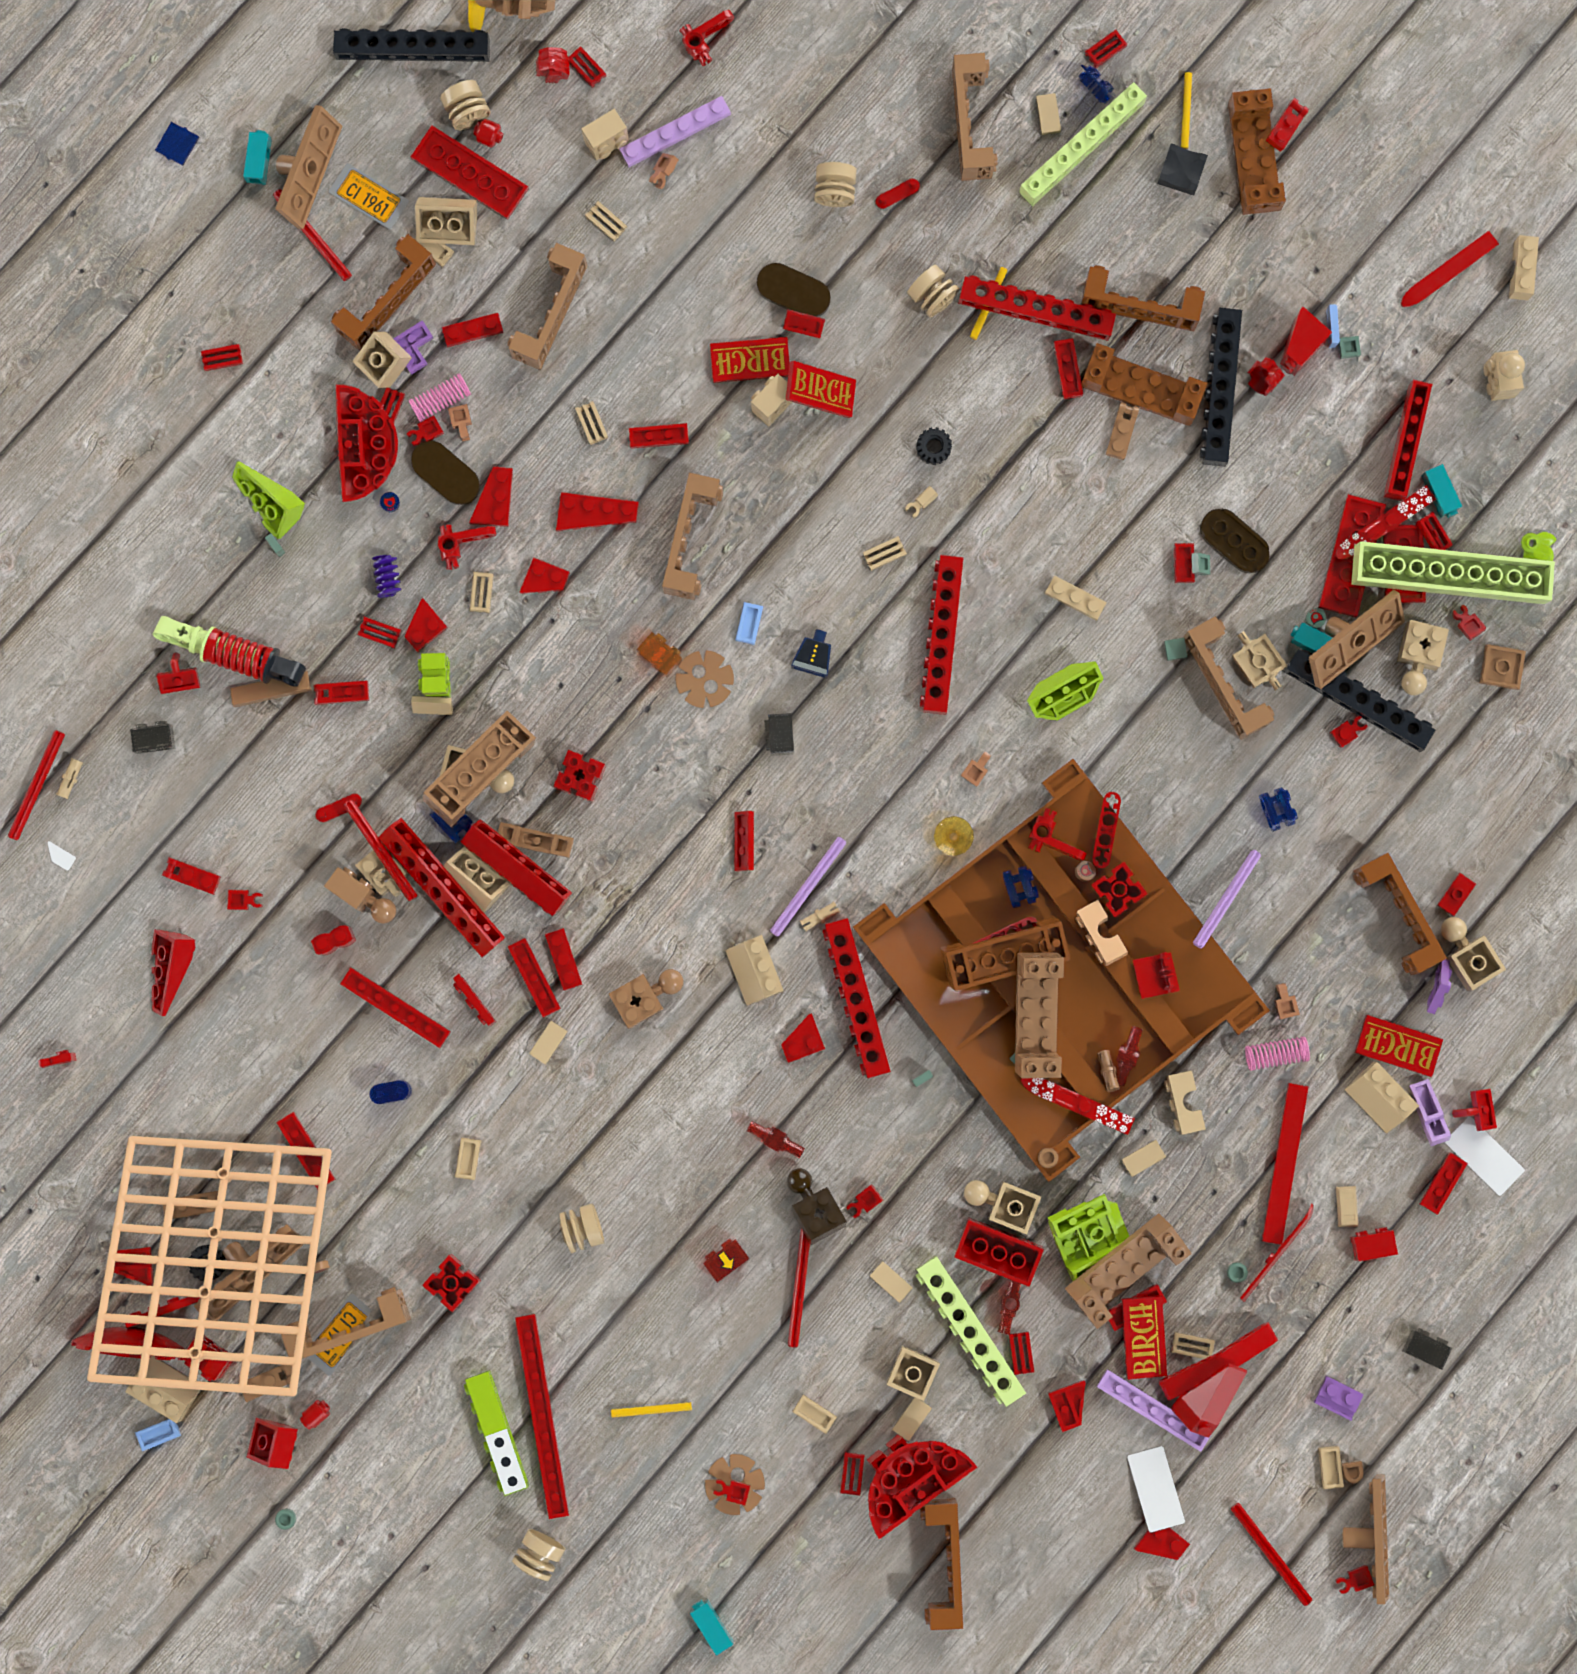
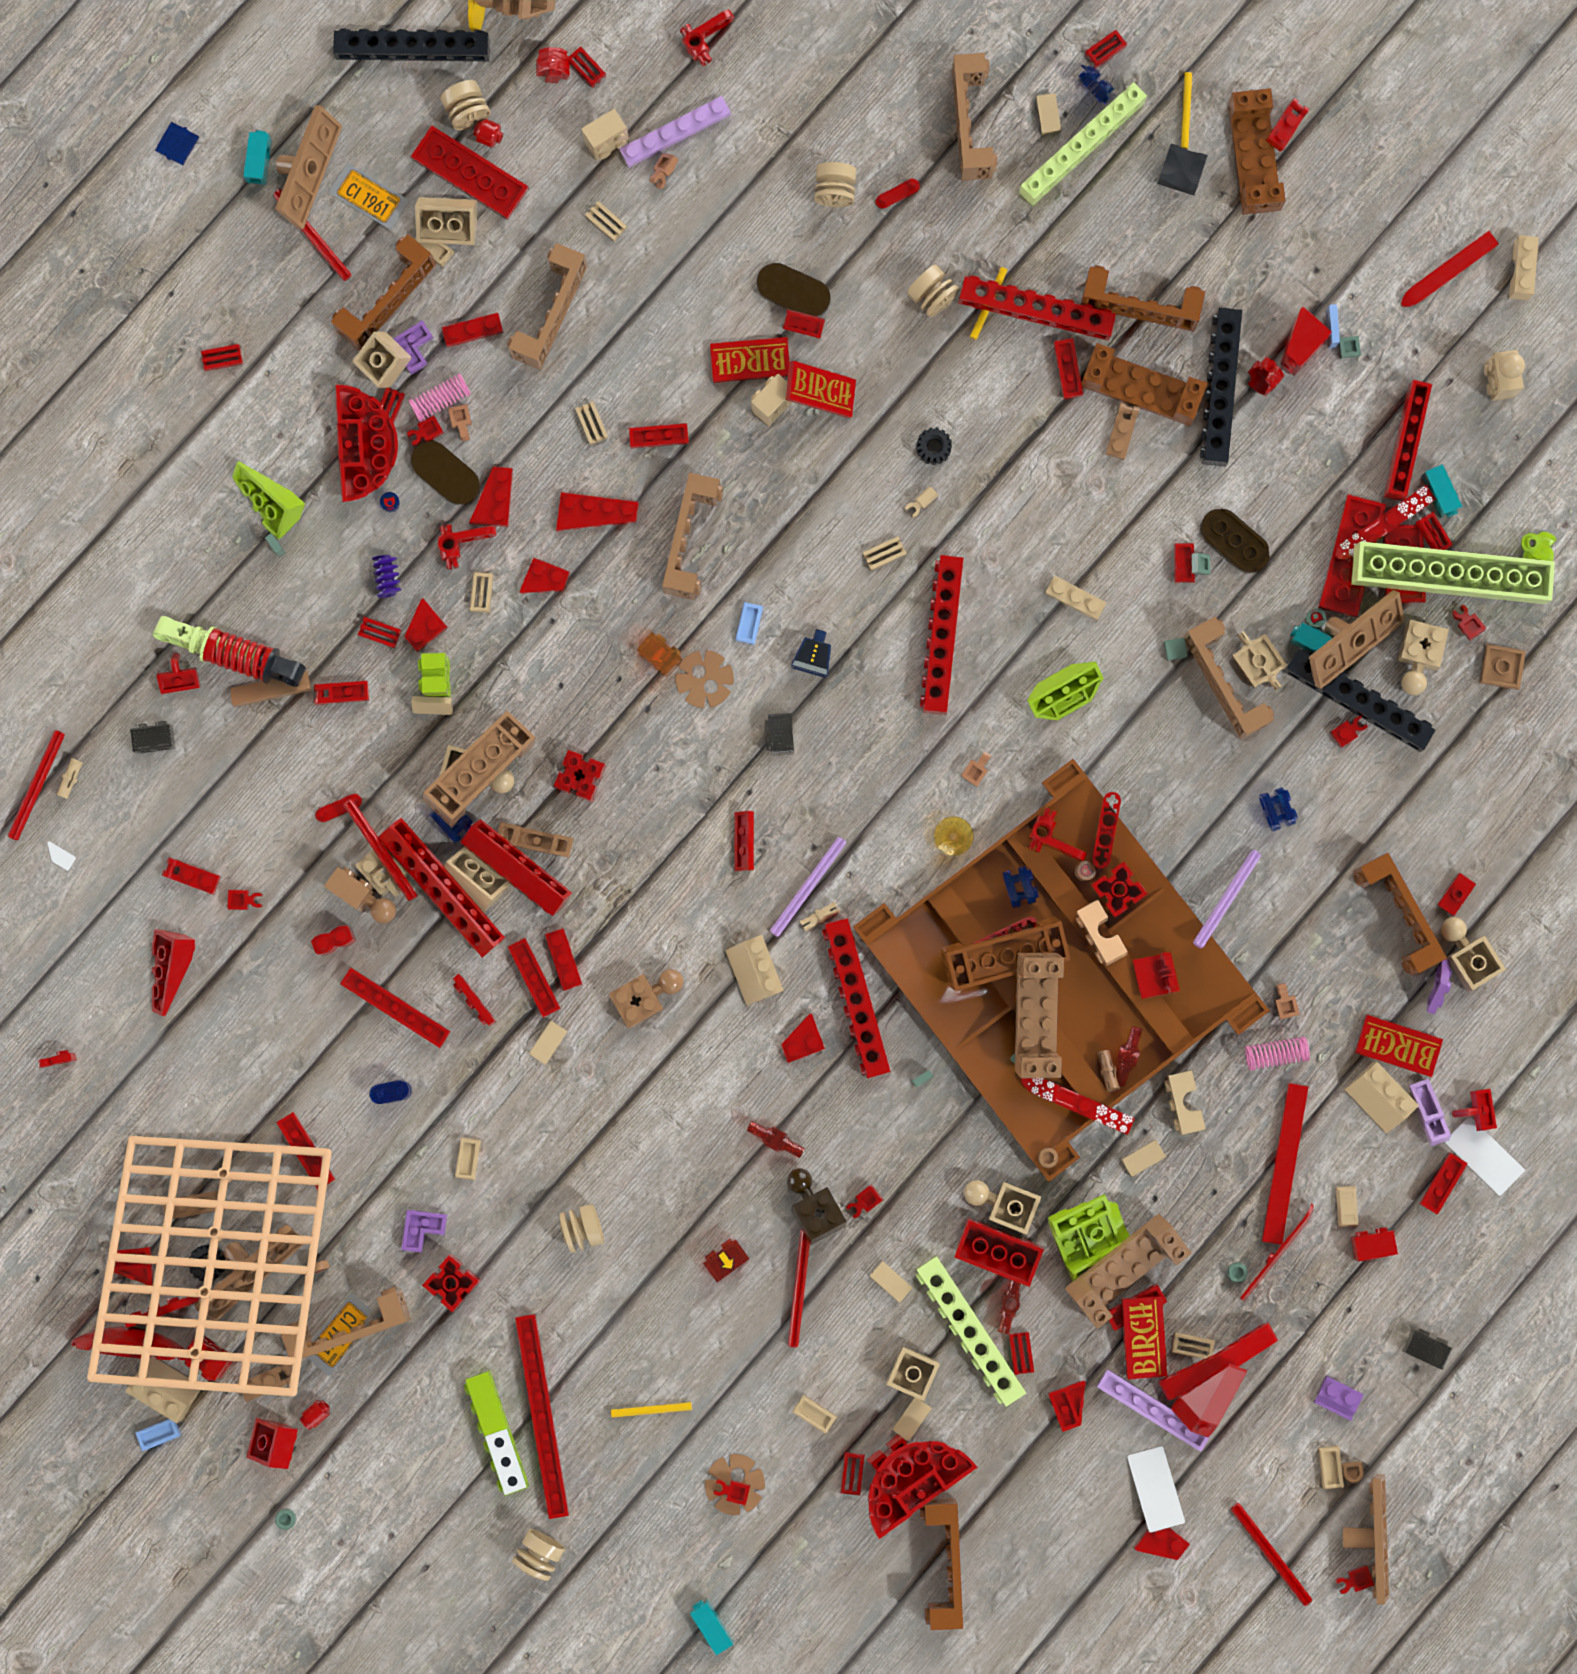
none -> medium lavender plate [402,1210,448,1253]

